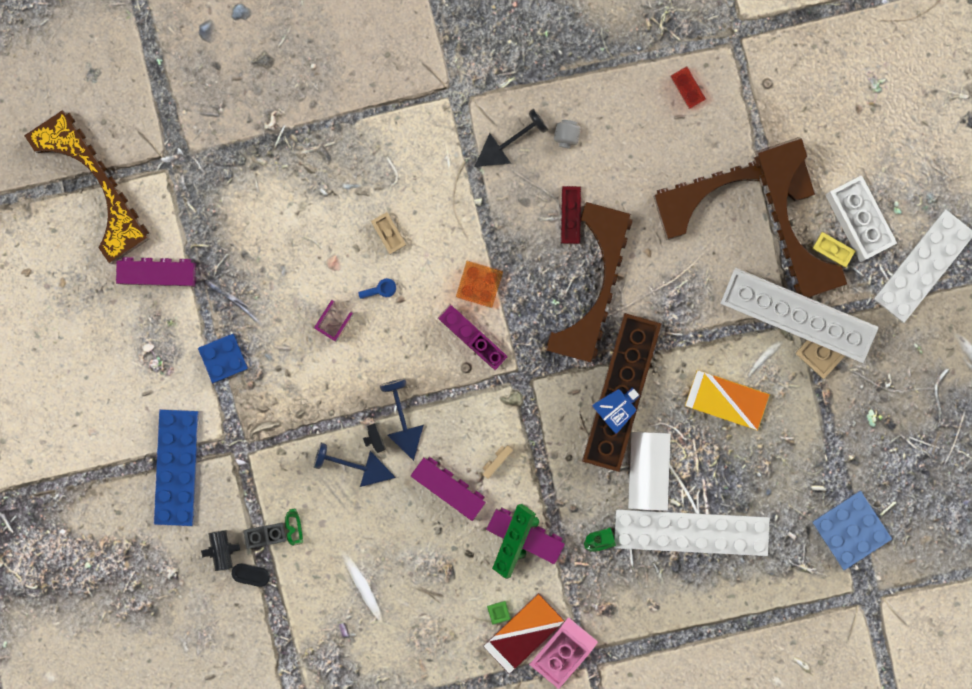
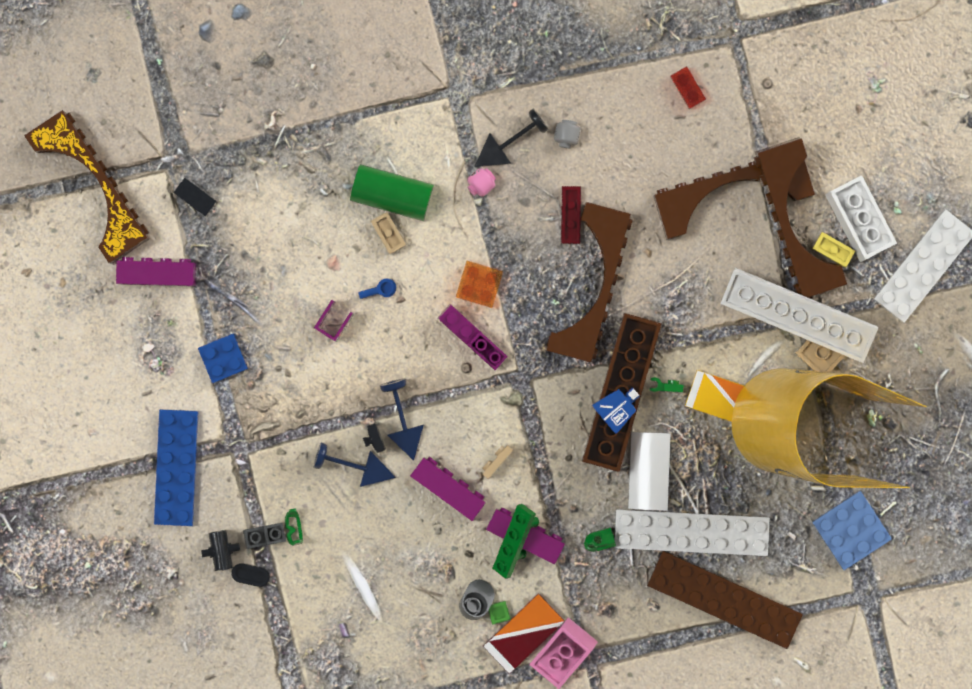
none -> black slope [173,178,217,217]
none -> green brick [350,164,434,222]
none -> dark grey cap [459,579,495,620]
none -> bright pink head [467,168,496,197]
none -> reddish brown plate [647,551,803,649]
none -> green plate [649,377,684,393]
none -> yellow piece [732,368,927,488]

